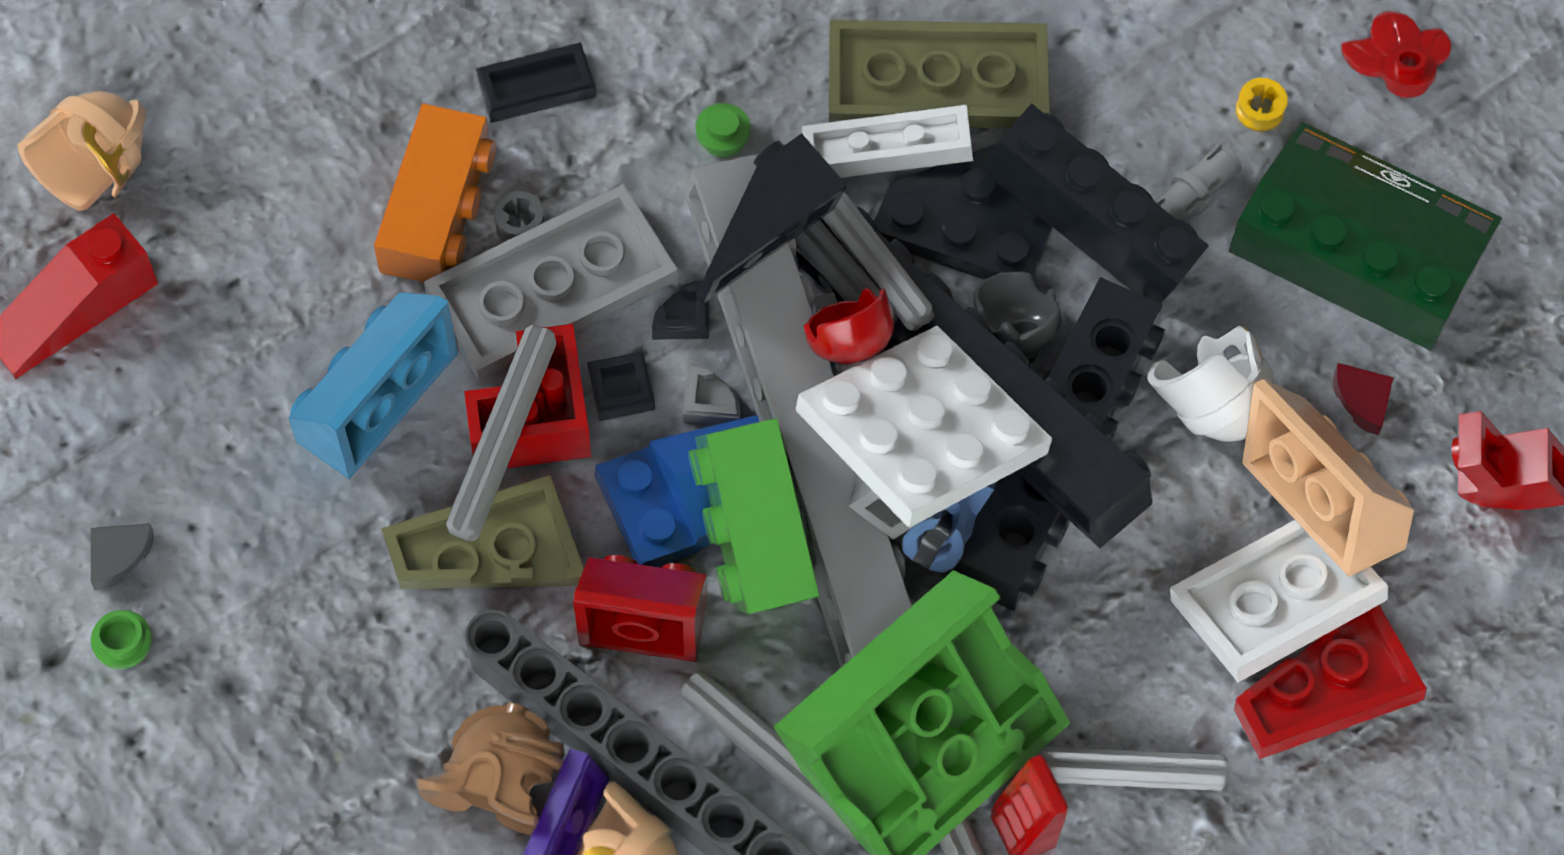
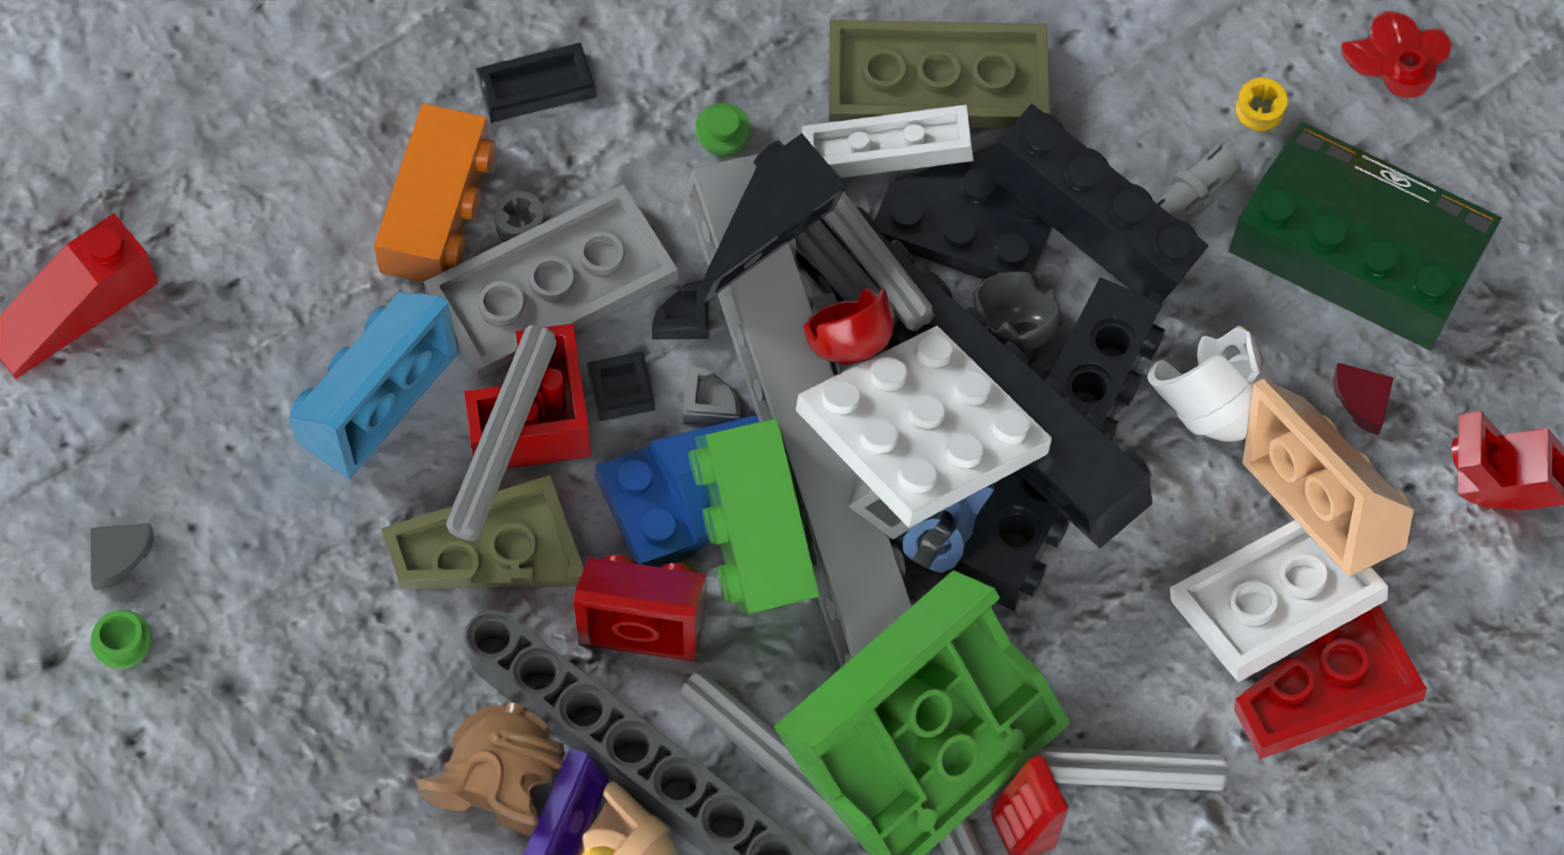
light nougat helmet [18,91,146,211] -> none

